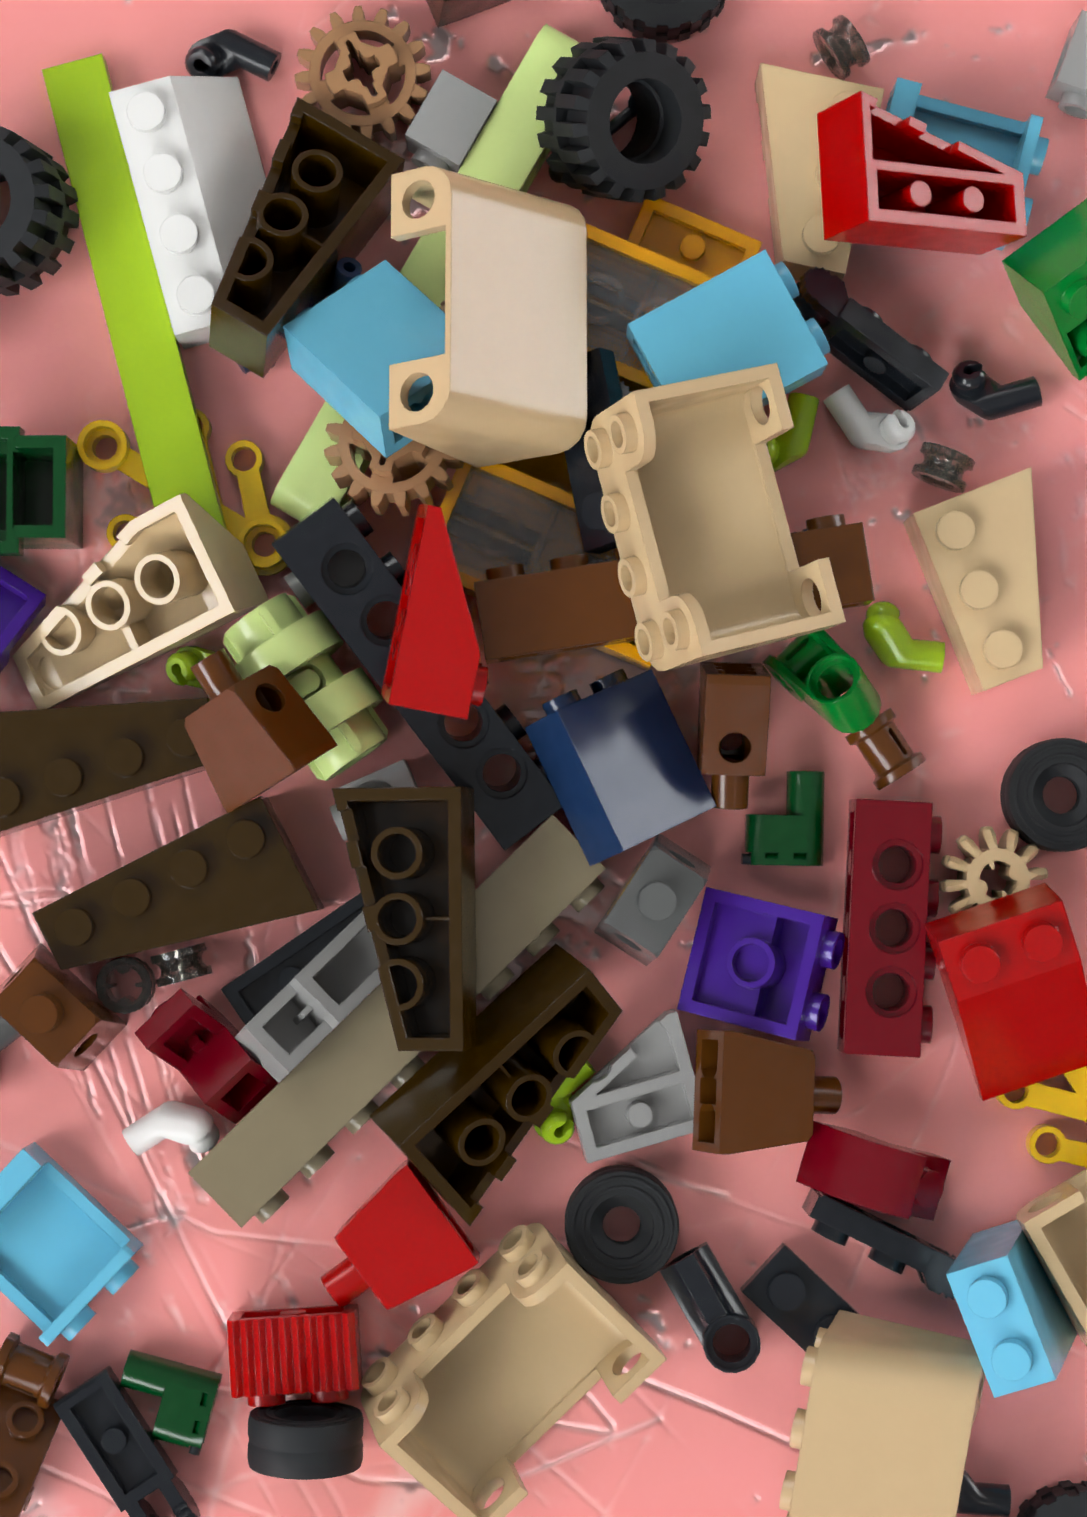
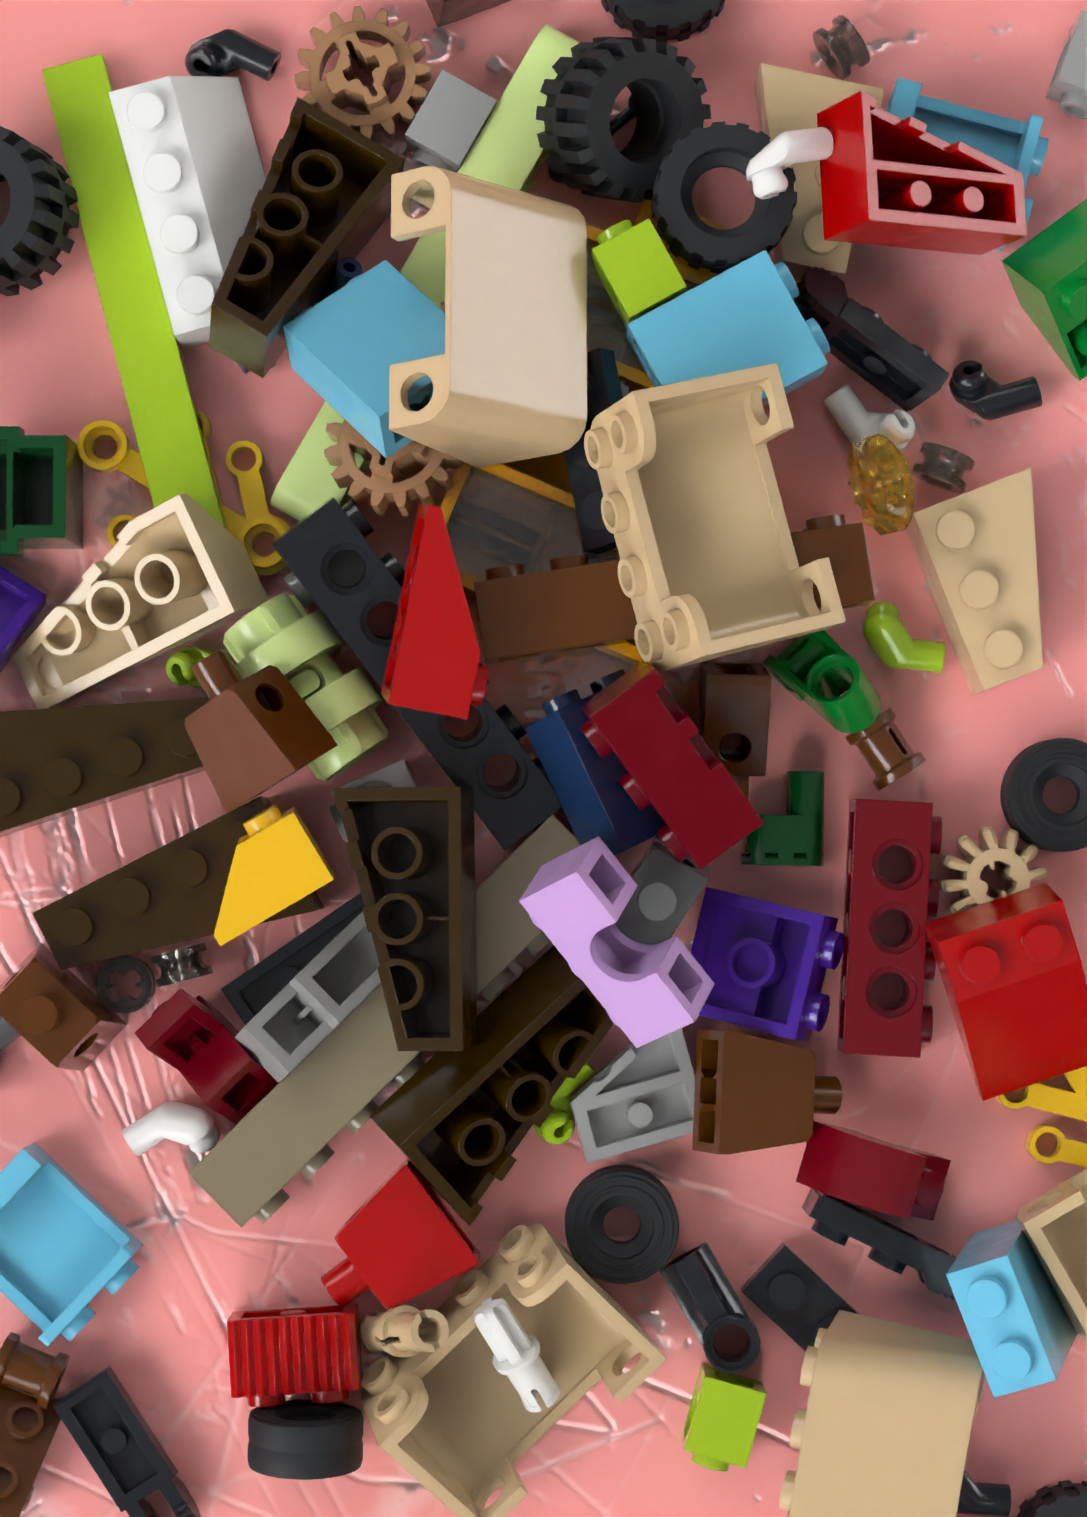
dark green piece [120,1349,222,1455] -> none
lime arm [767,393,819,472] -> none
none -> yellow slope [214,804,334,946]
none -> tan pin [359,1305,449,1358]
none -> white axle [473,1297,561,1412]
none -> lavender arch [519,836,715,1048]
none -> dark red wedge [579,661,764,870]
none -> lime brick [591,218,687,328]
none -> black tyre [651,121,797,274]
none -> lime brick [681,1364,767,1472]
none -> white arm [746,127,834,199]
none -> clear yellow gear [847,434,915,536]

